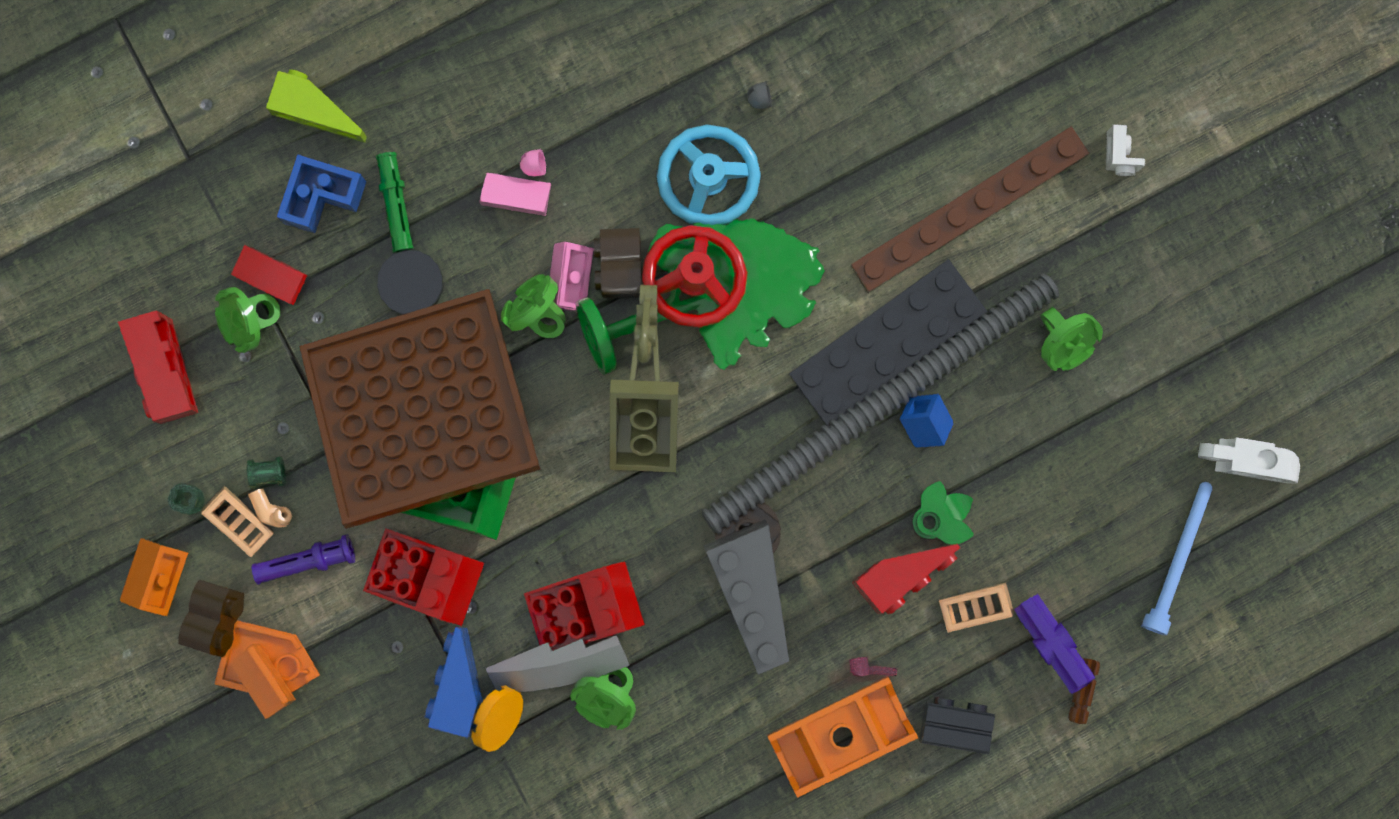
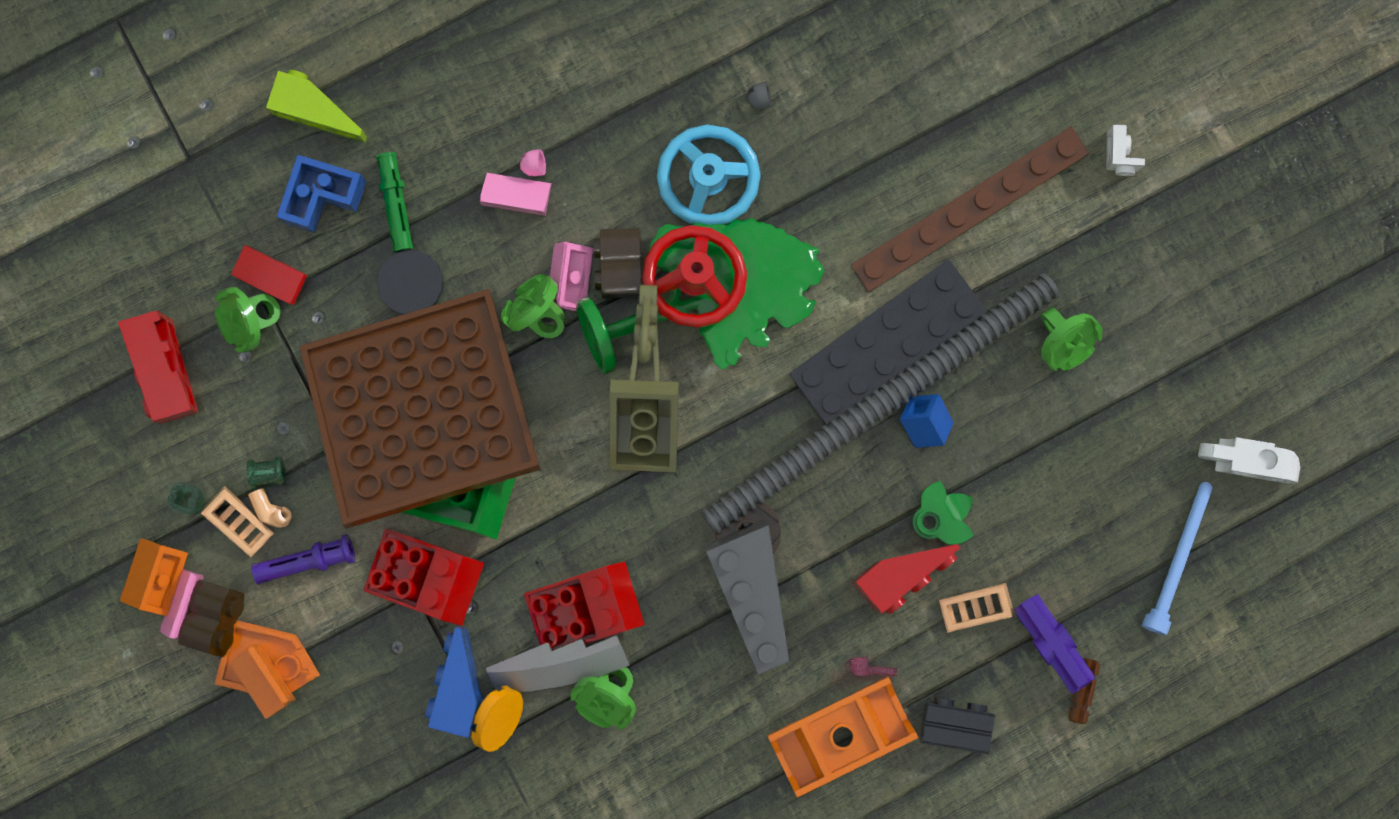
none -> bright pink slope [160,569,204,639]

